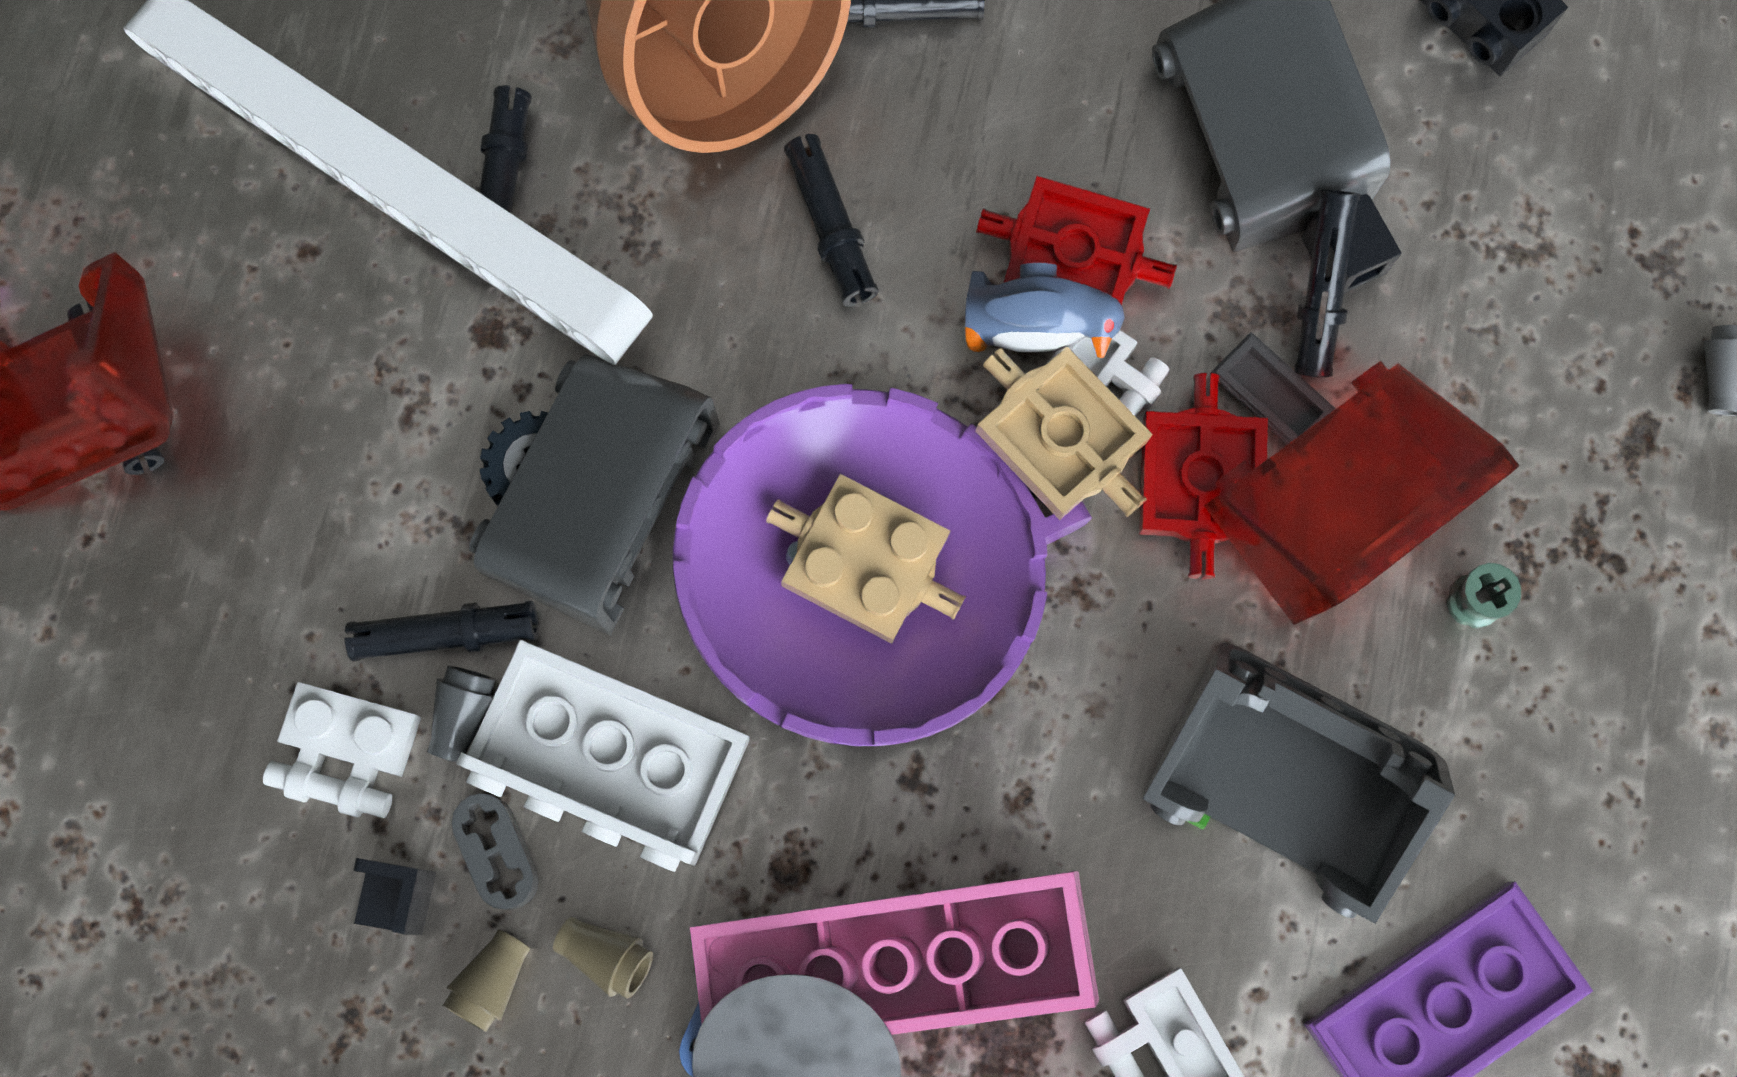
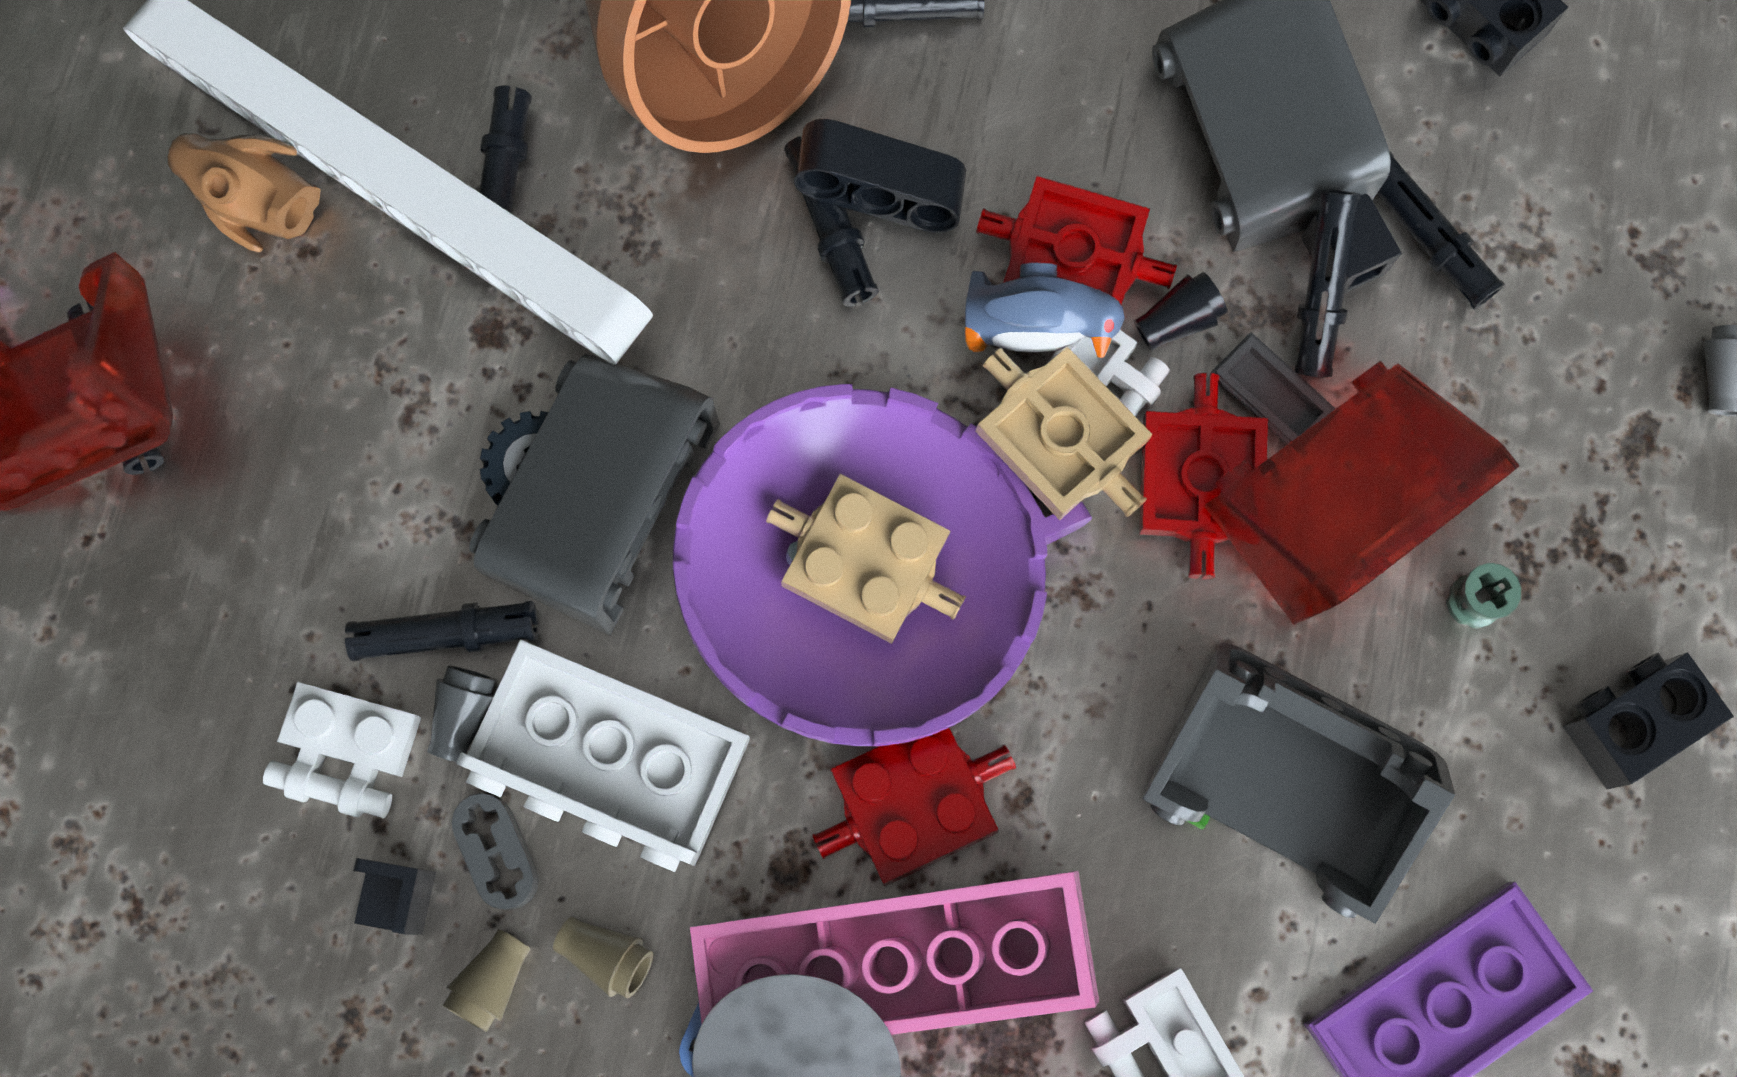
none -> medium nougat animal [167,133,321,252]
none -> black beam [794,119,967,233]
none -> red plate [812,728,1016,887]
none -> black cone [1134,272,1228,351]
none -> black pin [1377,151,1505,310]
none -> black brick [1562,652,1734,789]

